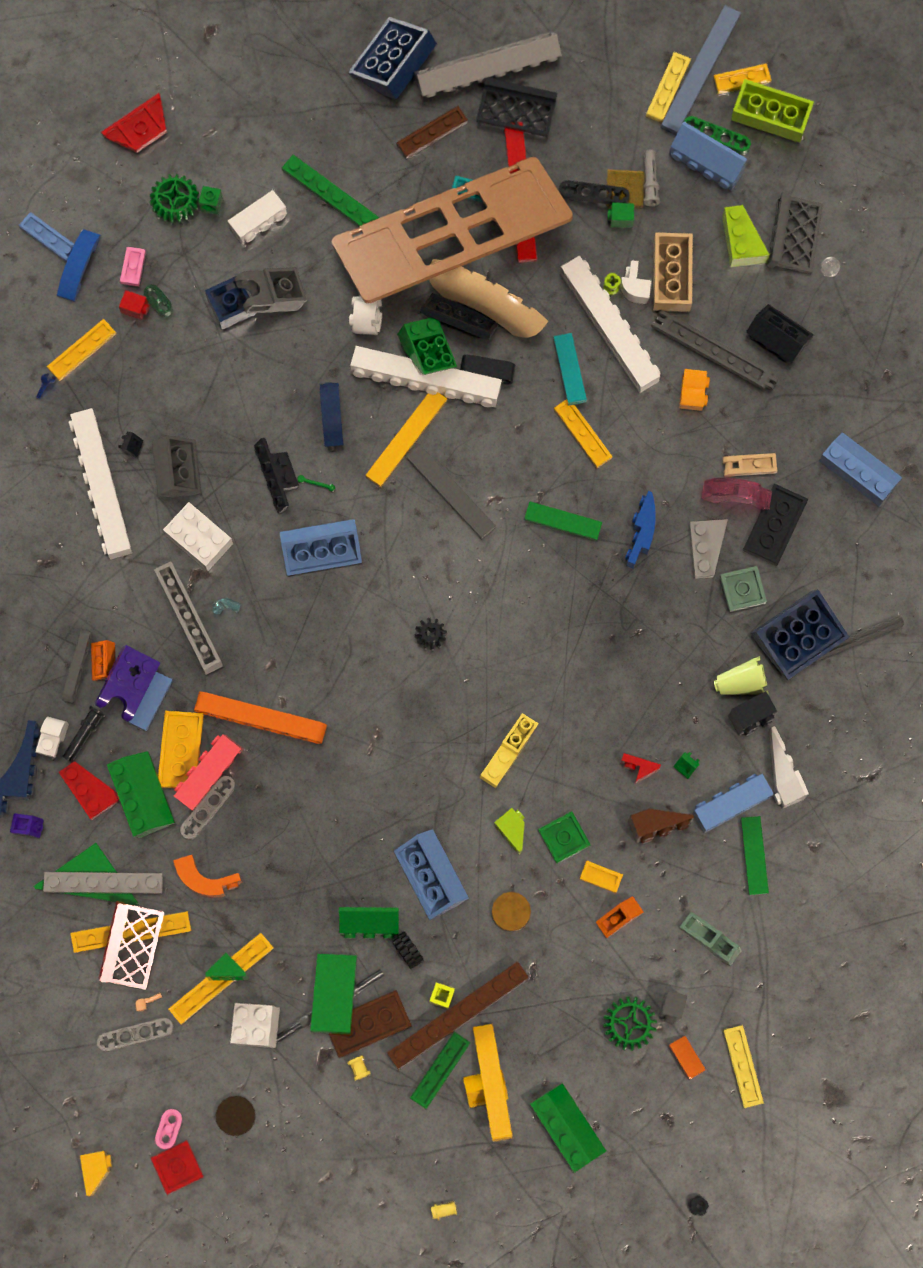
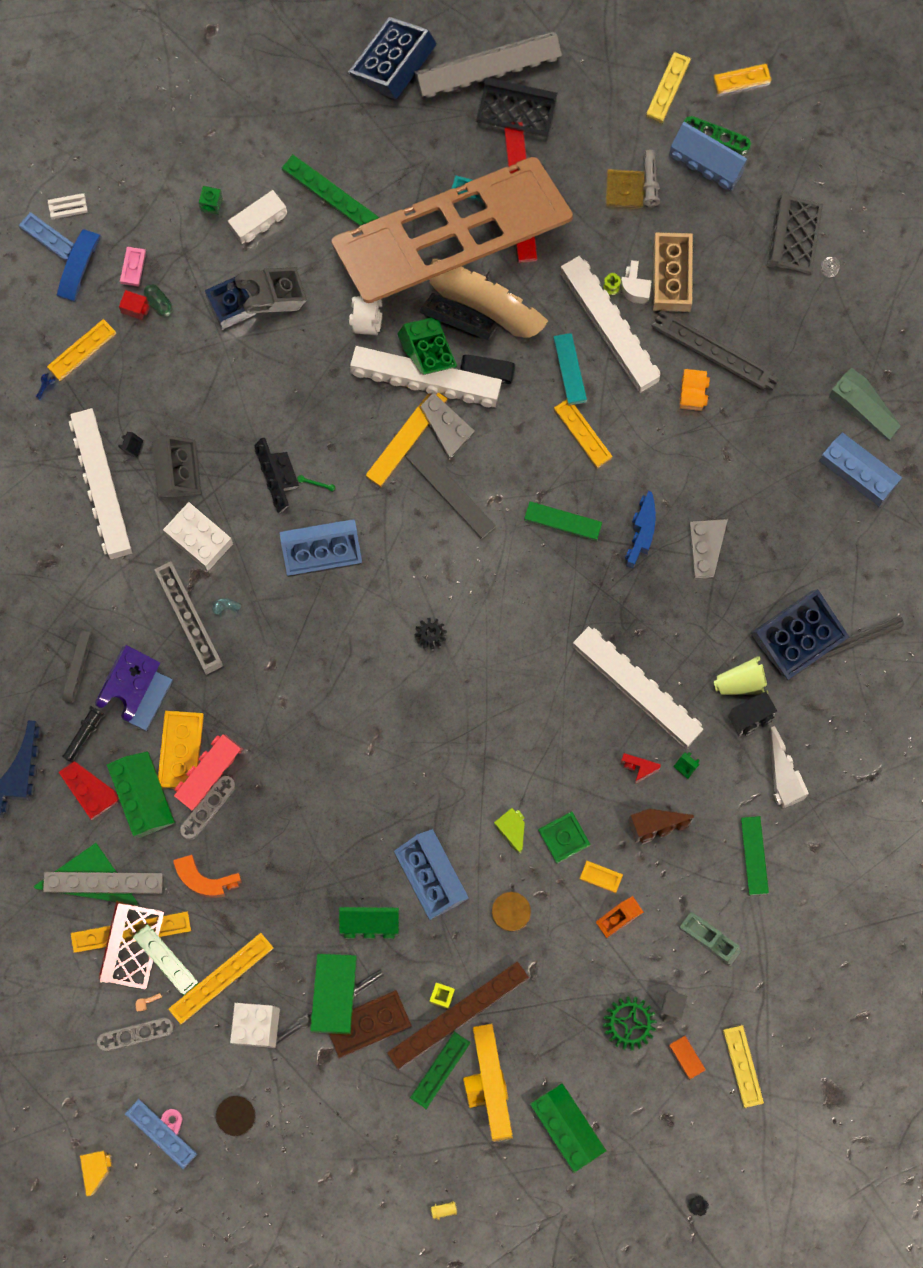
dark purple bracket [10,813,44,838] -> none
white brick [36,717,69,758] -> none
orange slope [91,640,115,681] -> none
red wing [101,93,167,153] -> none
green gear [149,173,199,224] -> none
red tile [151,1140,204,1195] -> none
orange beam [194,691,327,744] -> none
green slope [205,953,249,981] -> none
dark blue arch [320,382,343,447] -> none
light yellow bush [347,1056,371,1081] -> none
black tyre [391,931,424,969] -> none
reddish brown tile [397,106,468,159] -> none
light yellow slope [480,713,539,788] -> none
black beam [559,180,630,205] -> none
green brick [607,203,634,228] -> none
sand blue tile [661,5,741,135] -> none
medium blue brick [693,774,774,833] -> none
clear pink arch [702,478,772,510] -> none
sand green plate [720,566,767,612] -> none
lime wedge [722,205,770,267] -> none
tan plate [722,453,777,477] -> none
lime brick [731,79,814,143] -> none
black tile [742,483,808,566] -> none
black slope [746,304,814,363] -> none
none -> white tile [48,193,88,219]
none -> medium blue tile [125,1099,197,1169]
none -> tile [132,923,199,996]
none -> light grey wing [420,393,475,458]
none -> white brick [572,626,703,749]
none -> sand green wedge [829,368,901,441]

